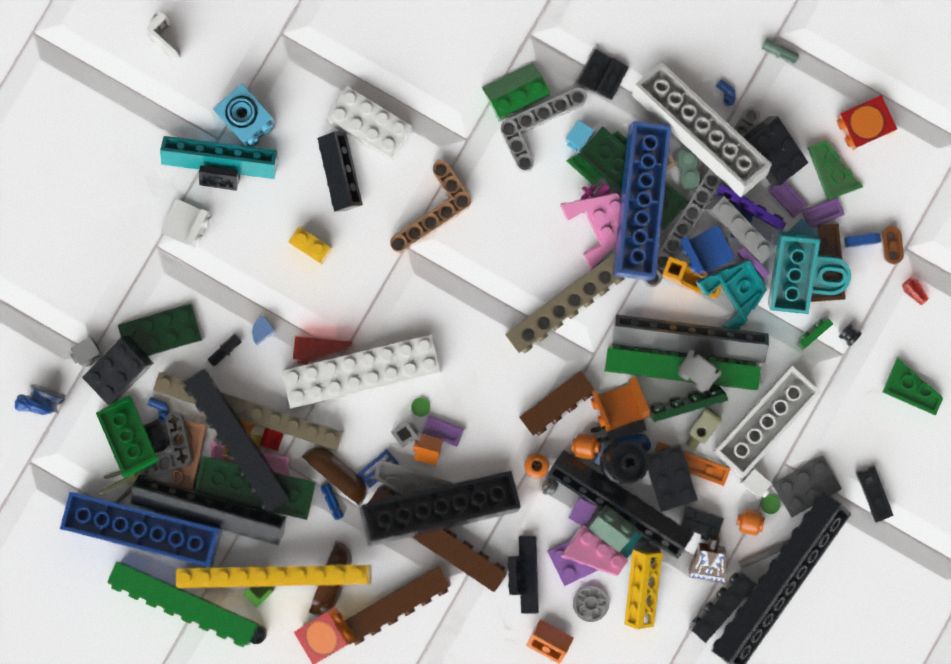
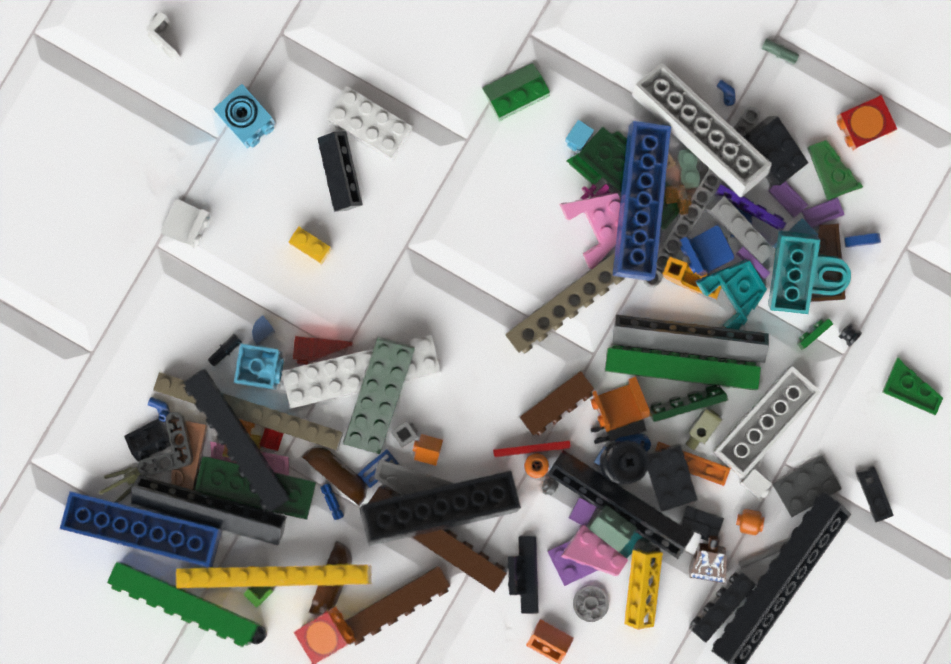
piece [14,384,66,415] -> none
light grey brick [70,337,103,367] -> none
black brick [82,336,154,405] -> none
green plate [96,395,160,478] -> none
dark green plate [118,304,203,356] -> none
teal brick [160,136,278,179] -> none
black bracket [199,165,240,191] -> none
medium nougat beam [390,160,471,253] -> none
bright green piece [411,398,430,417] -> none
medium lavender tile [422,415,464,447] -> none
light grey beam [500,87,587,173] -> none
orange head [571,434,601,459] -> none
black slope [576,49,629,100] -> none
light grey brick [677,349,722,393] -> none
bright green piece [761,495,781,514] -> none
dark orange plate [881,226,904,265] -> none
clear red cone [901,277,929,305] -> none
none -> medium azure brick [234,344,284,390]
none -> plate [343,336,415,454]
none -> red tile [493,440,571,457]
none -> clear orange bracket [665,185,692,215]

